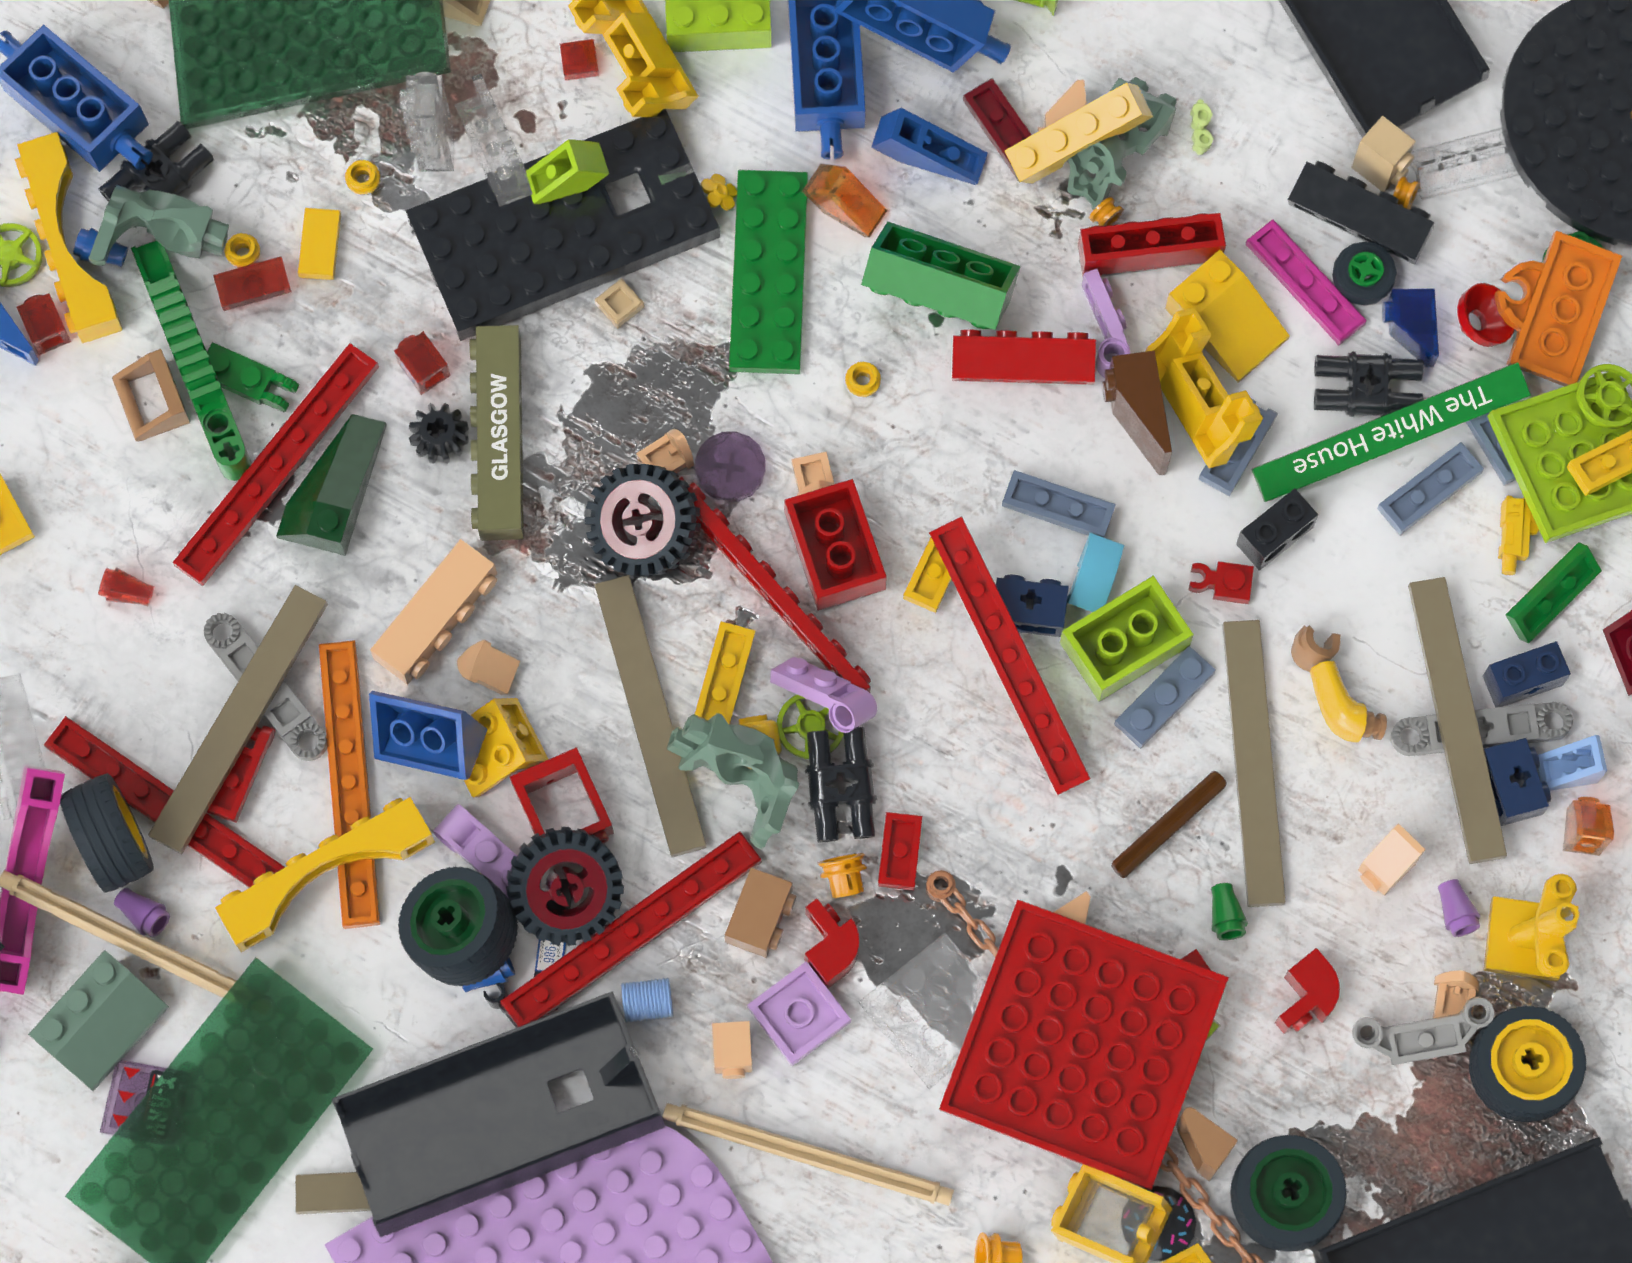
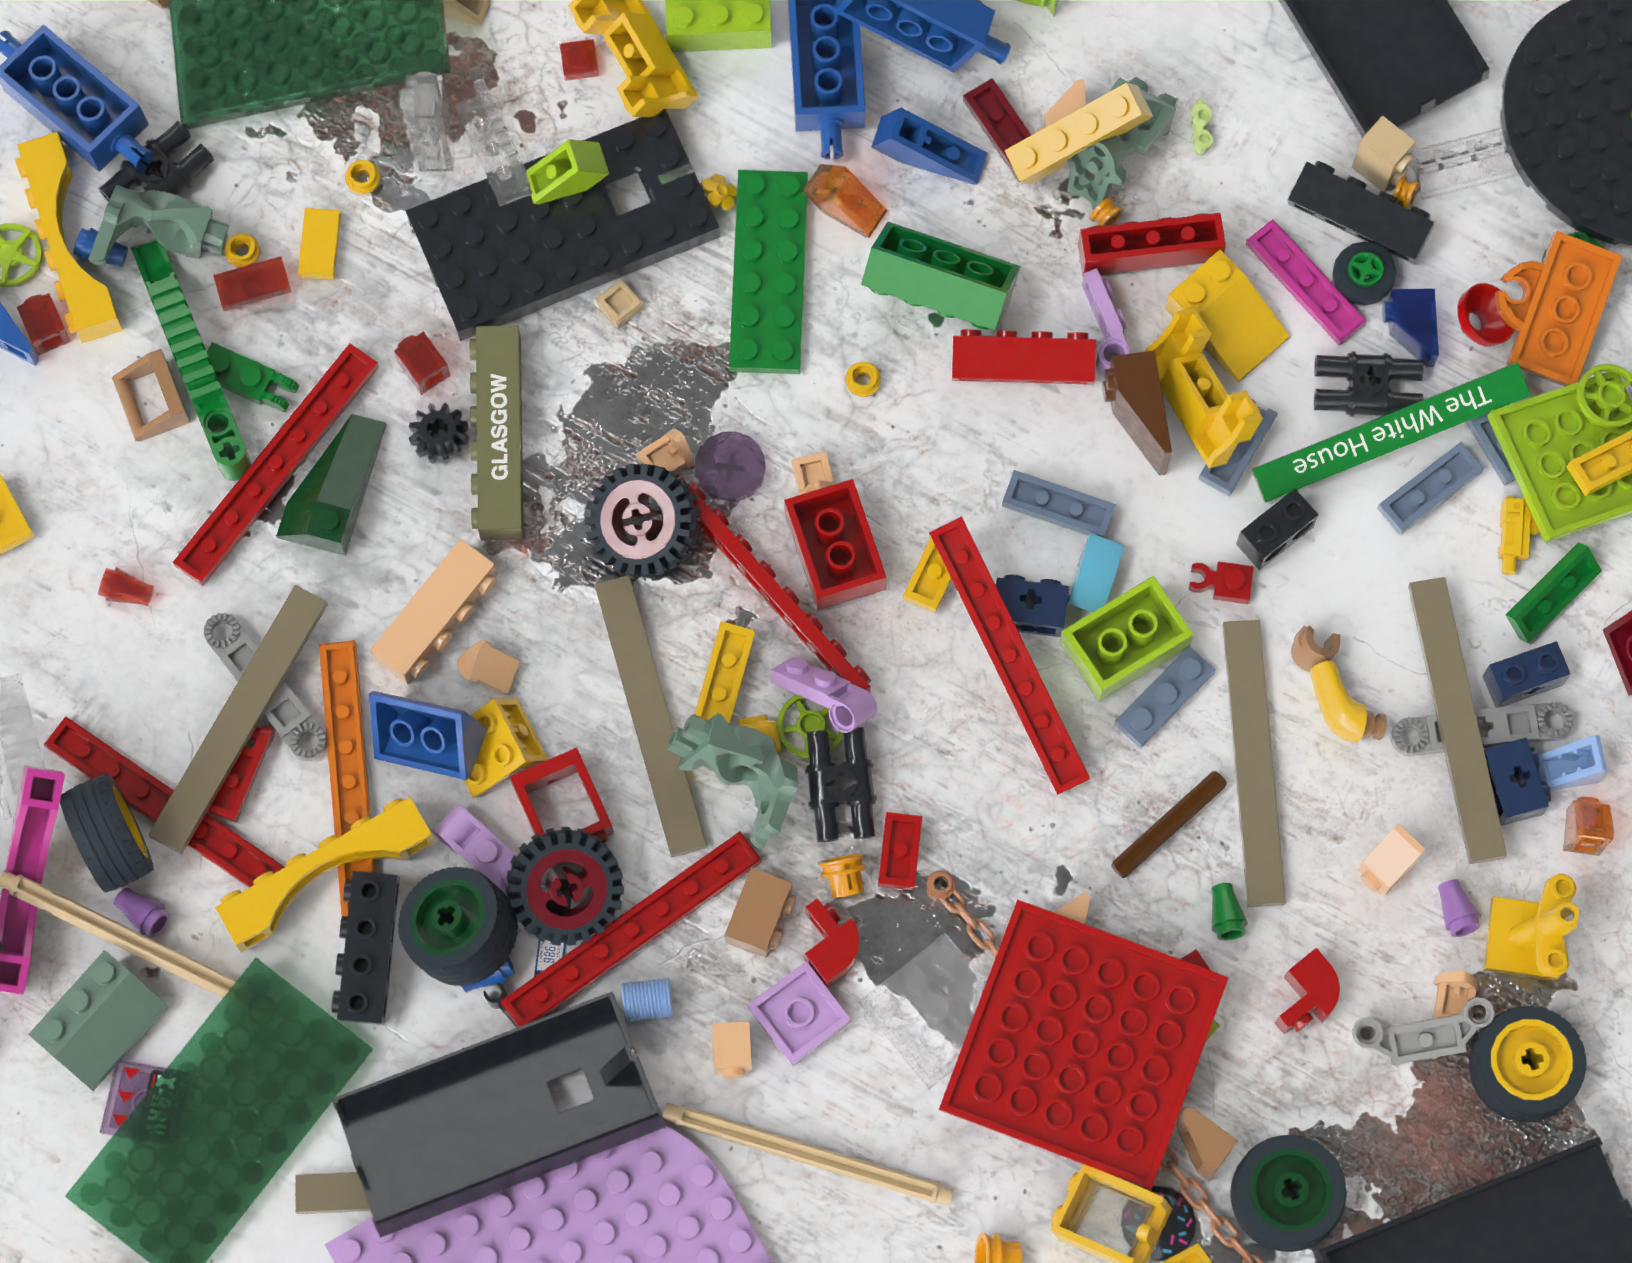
none -> black brick [331,871,400,1025]

